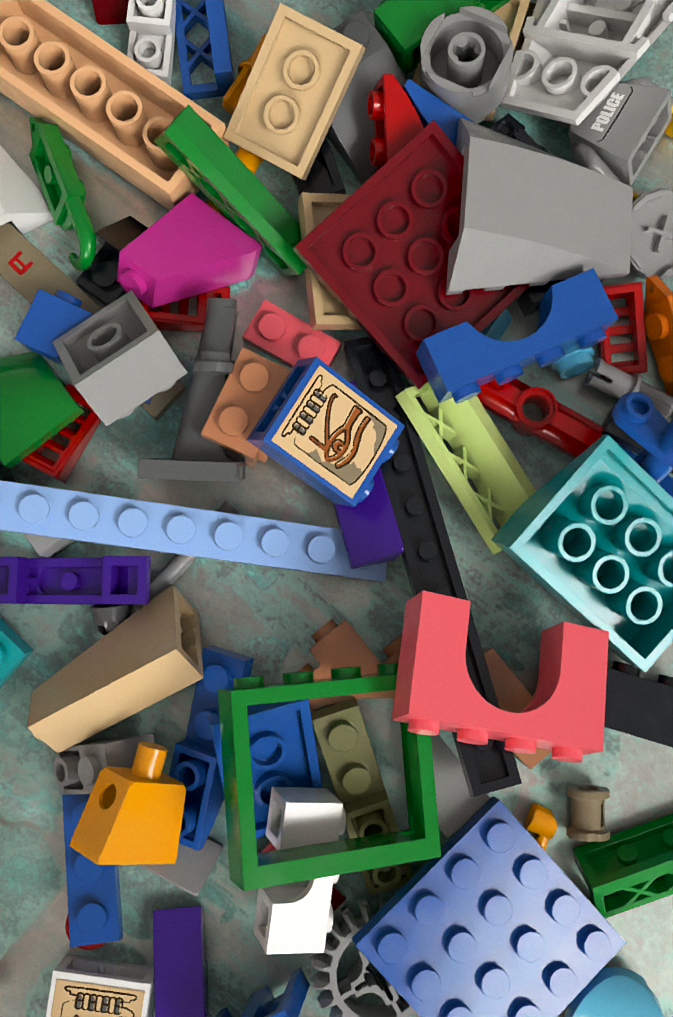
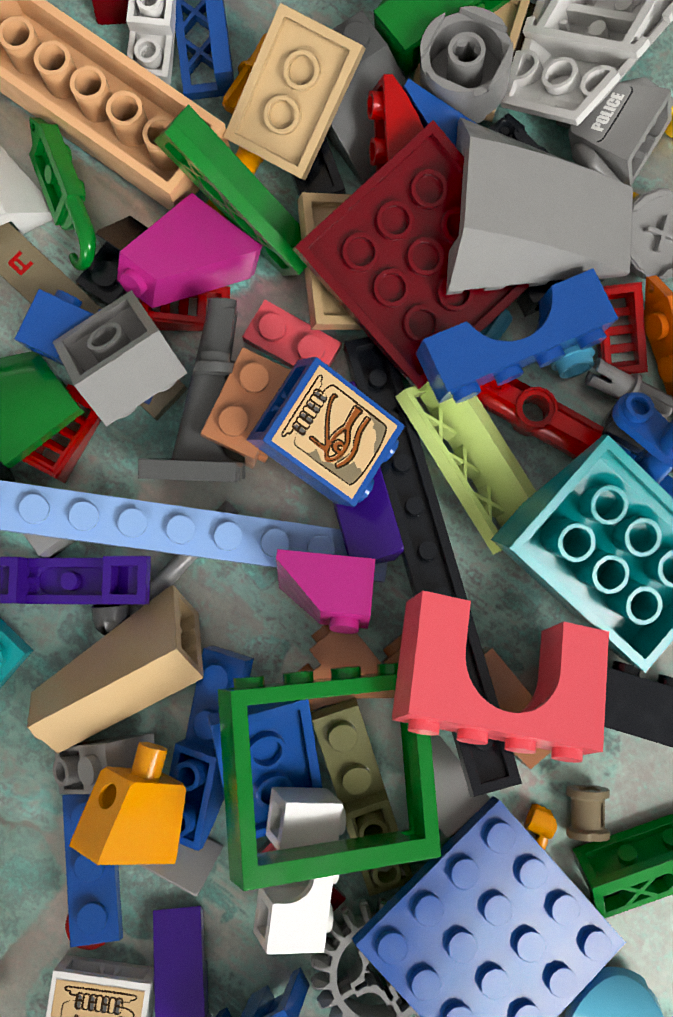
none -> dark pink slope [276,549,376,634]

